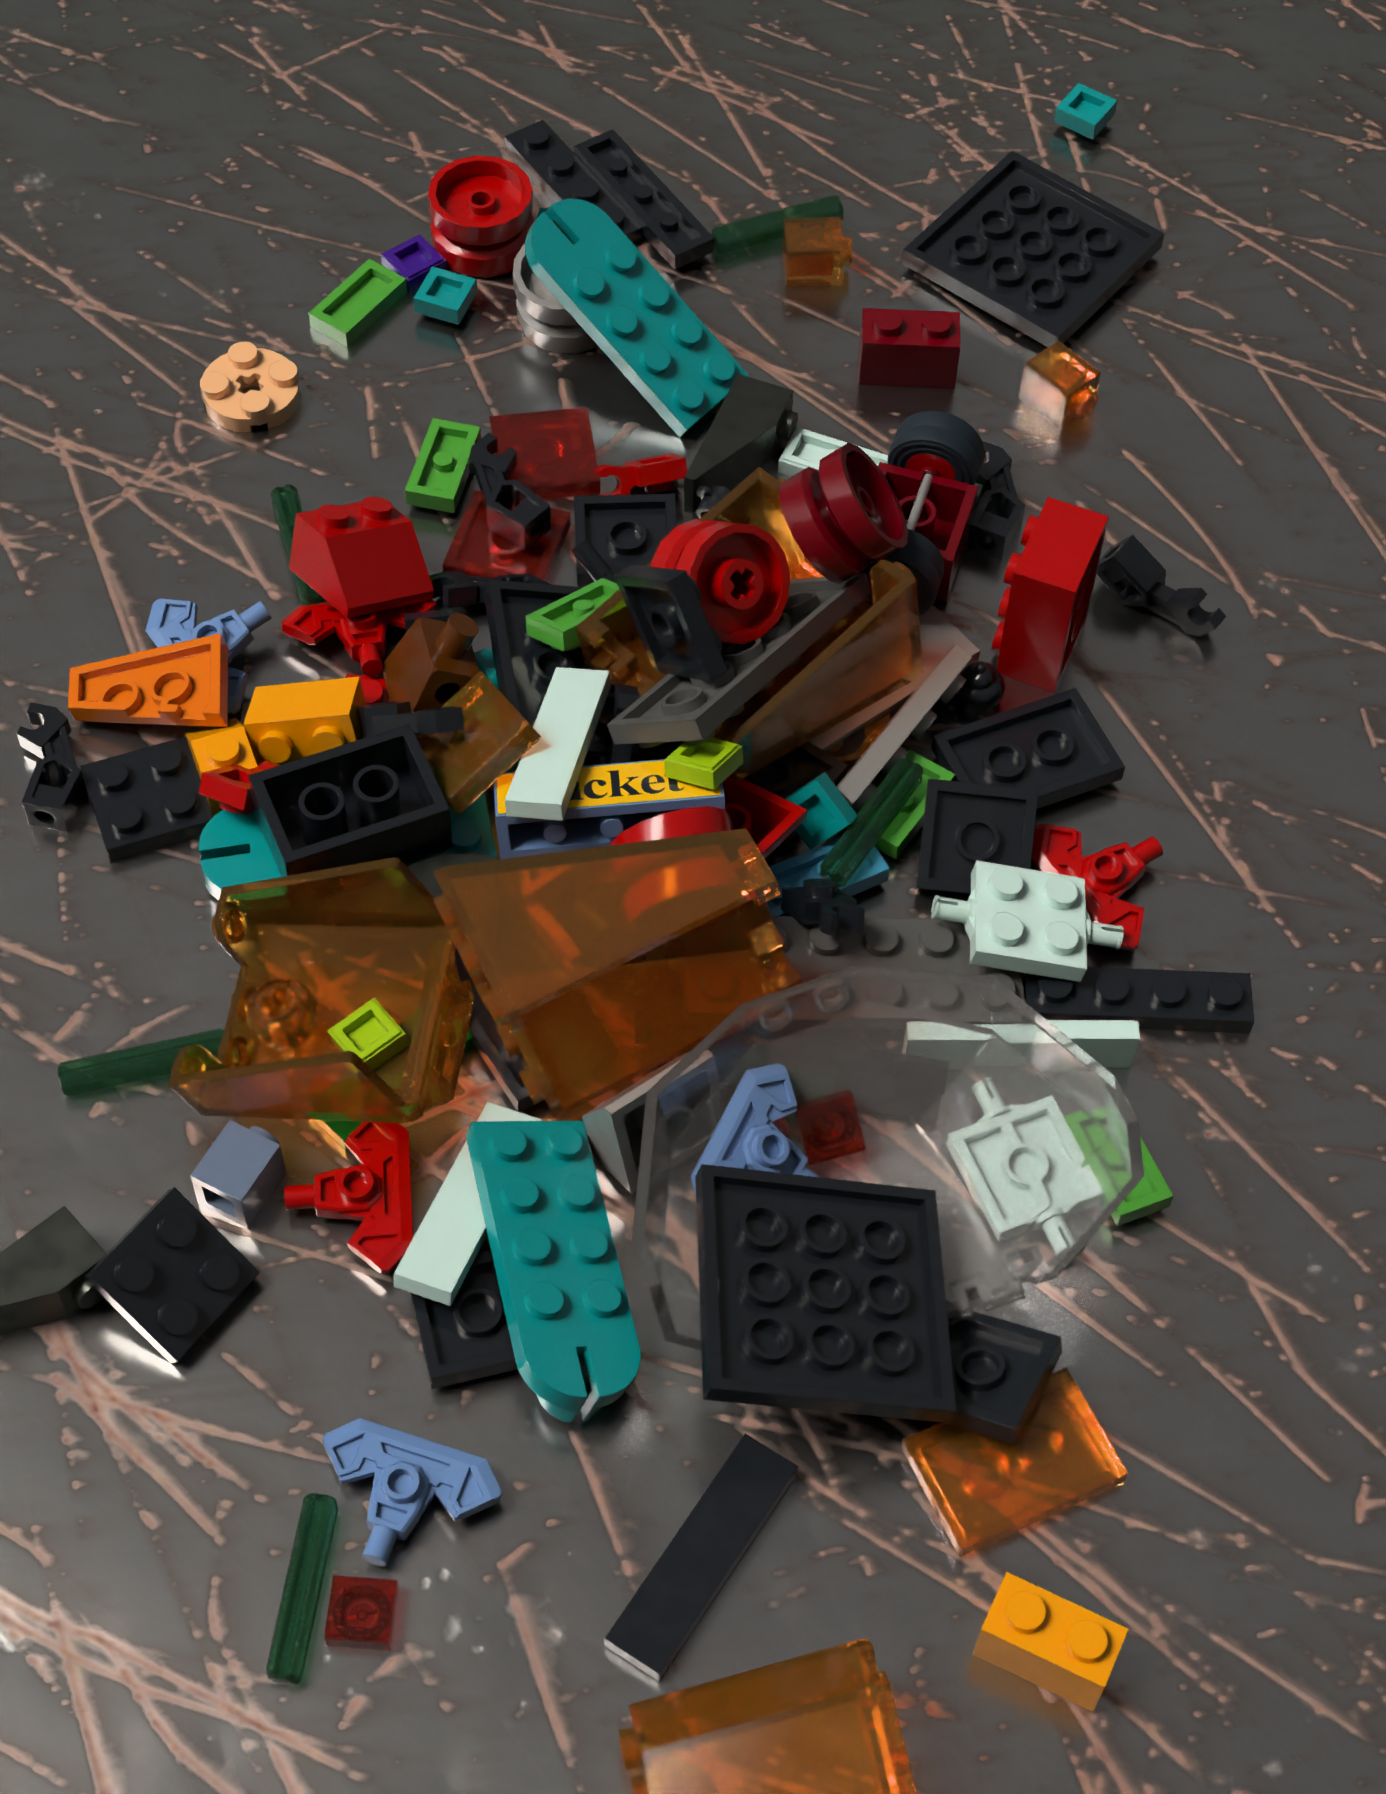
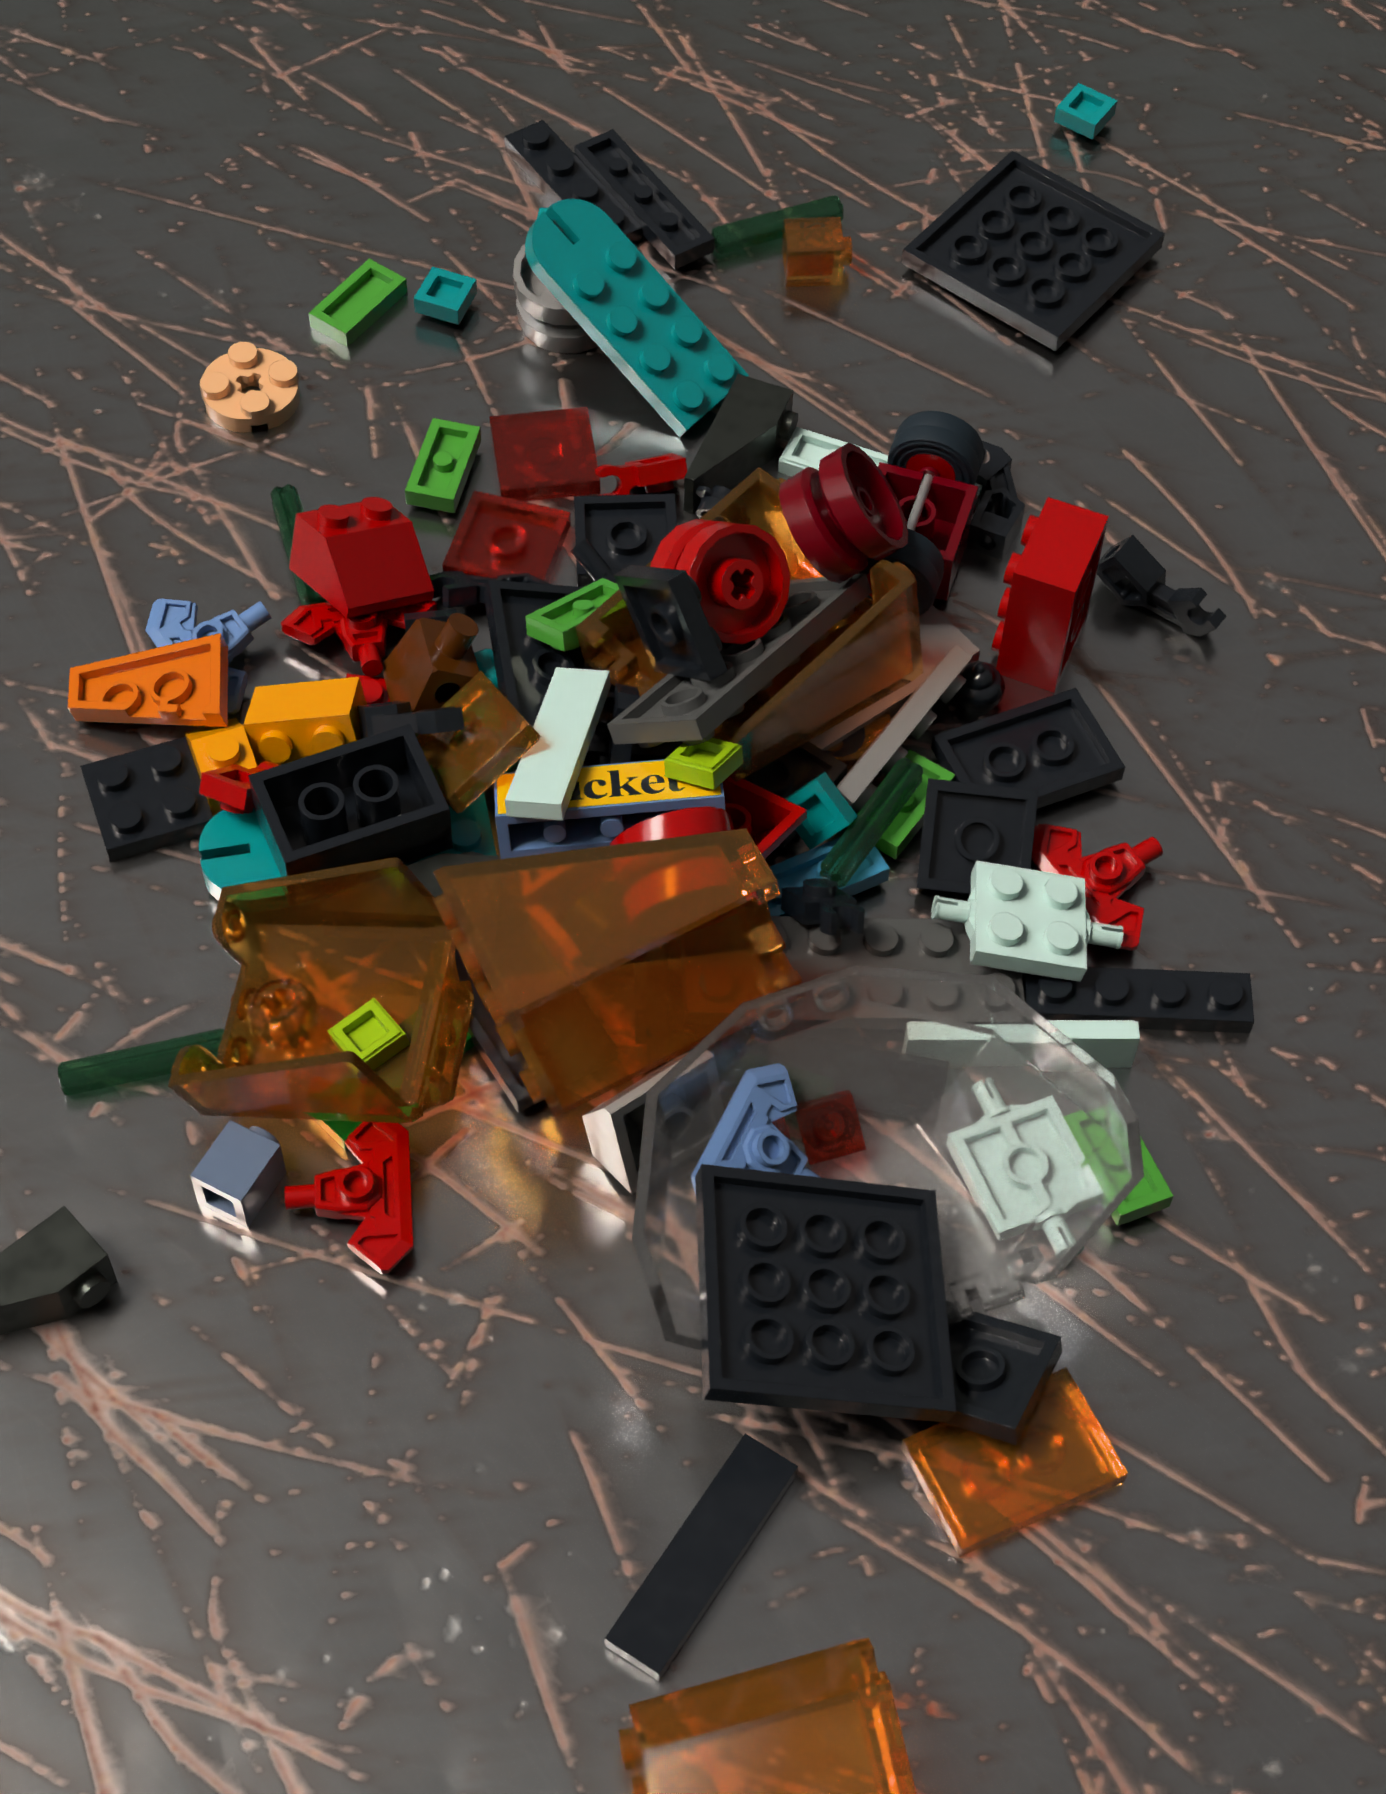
black piece [17,702,87,832] -> none
black plate [84,1187,260,1363] -> none
clear green axle [265,1493,338,1685] -> none
medium blue piece [322,1418,502,1566] -> none
clear red tile [324,1575,399,1651] -> none
dark purple tile [381,234,448,293] -> none
light aqua tile [393,1102,542,1306] -> none
black plate [410,1250,518,1389] -> none
red wheel [428,155,534,277] -> none
teal plate [466,1121,641,1422] -> none
black piece [469,433,551,550] -> none
dark red brick [858,308,961,389] -> none
light orange brick [973,1572,1129,1712] -> none
clear orange brick [1019,340,1101,430] -> none

